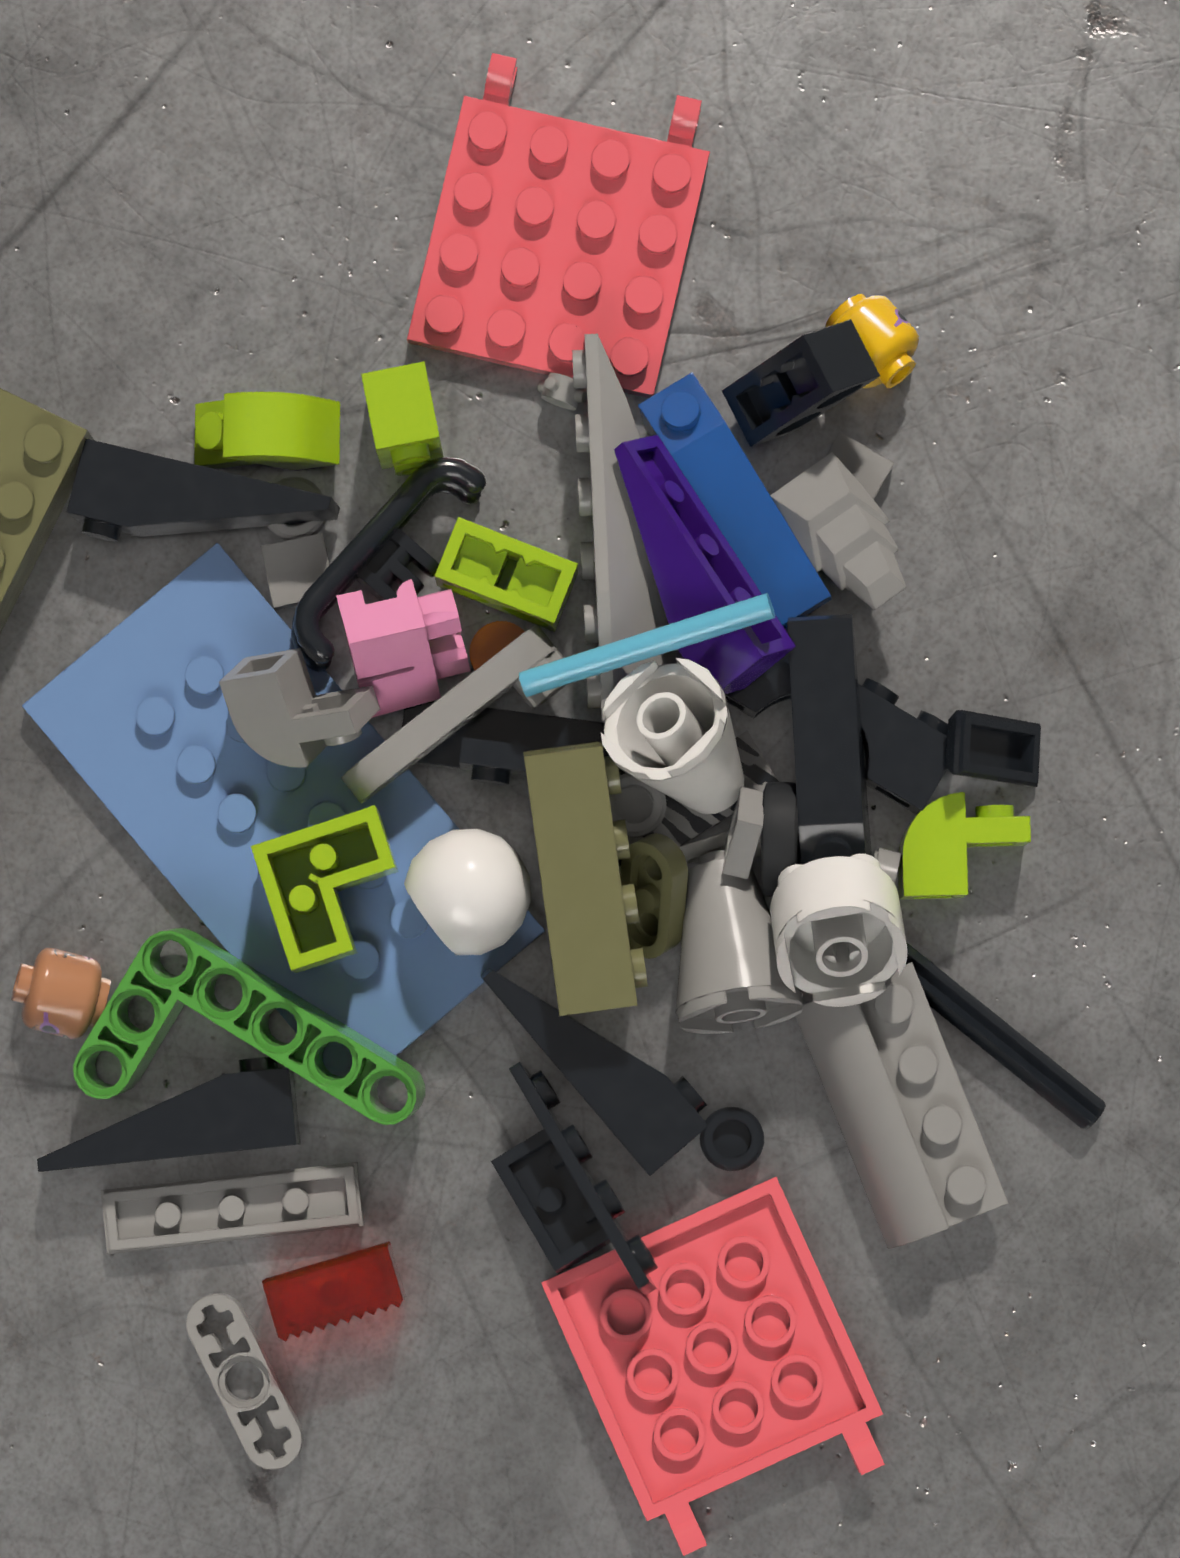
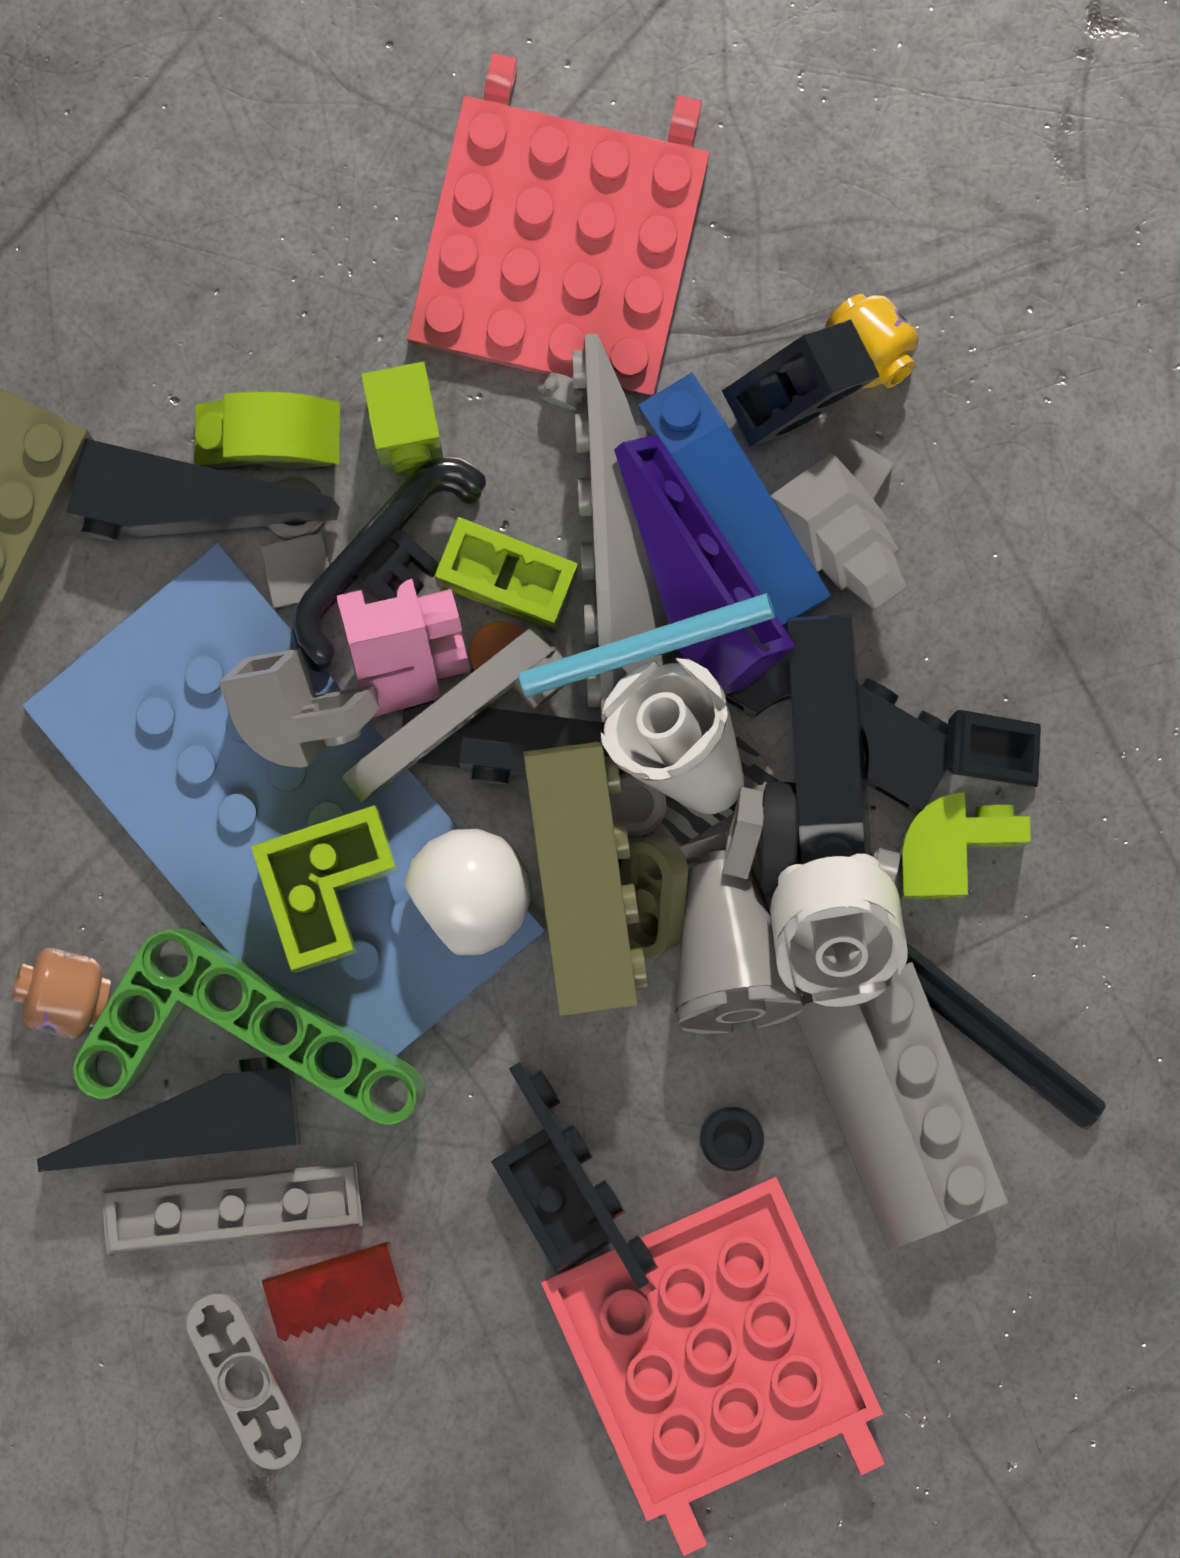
black slope [480,968,709,1176] -> none

